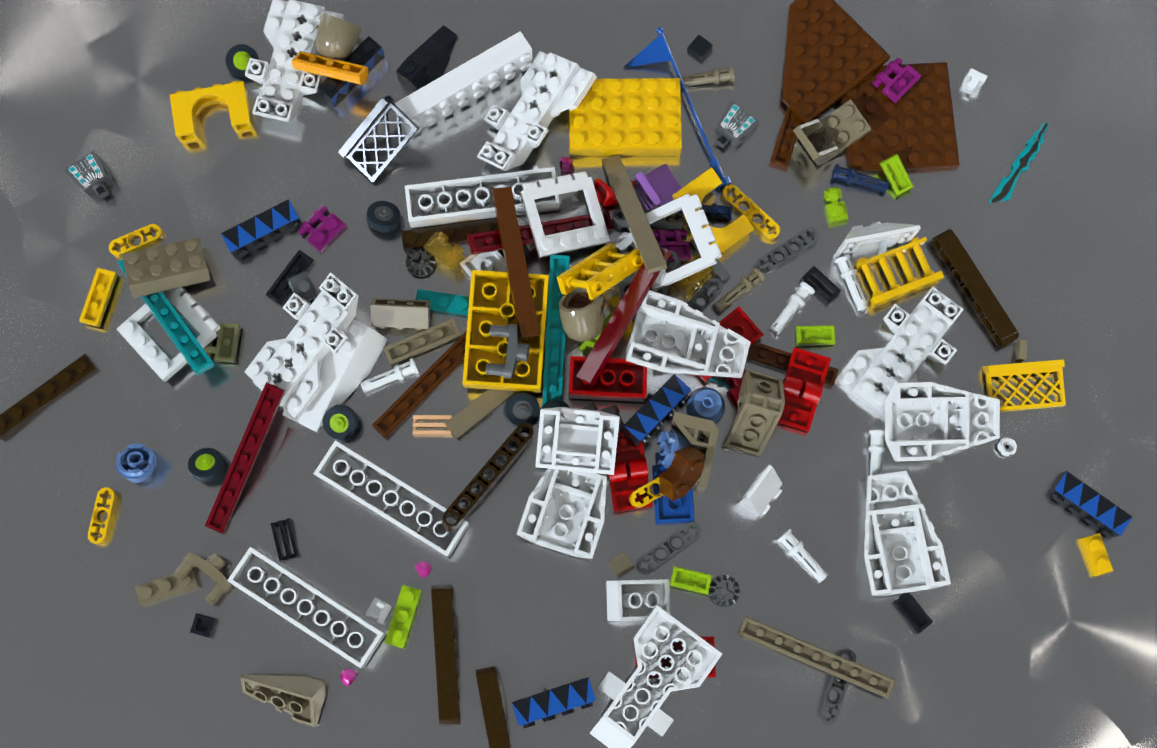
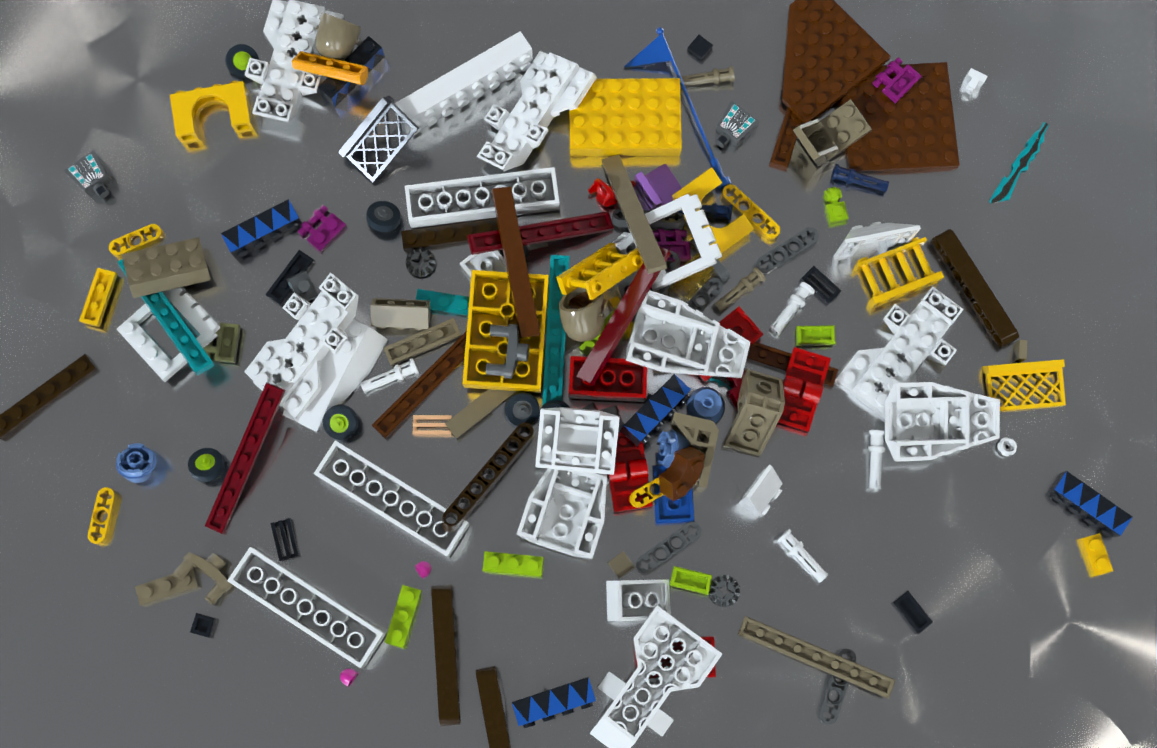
dark tan wedge [240,674,326,727] -> none
white tile [365,597,393,625] -> none
black wedge [396,25,458,92] -> none
clear yellow brick [423,231,465,271] -> none
white hinge [520,171,610,258] -> none
dark pink hinge [560,157,574,172] -> none
white pin [834,254,869,312] -> none
white wedge [864,471,951,596] -> none
lime plate [879,154,914,196] -> none
none -> lime plate [482,551,543,577]

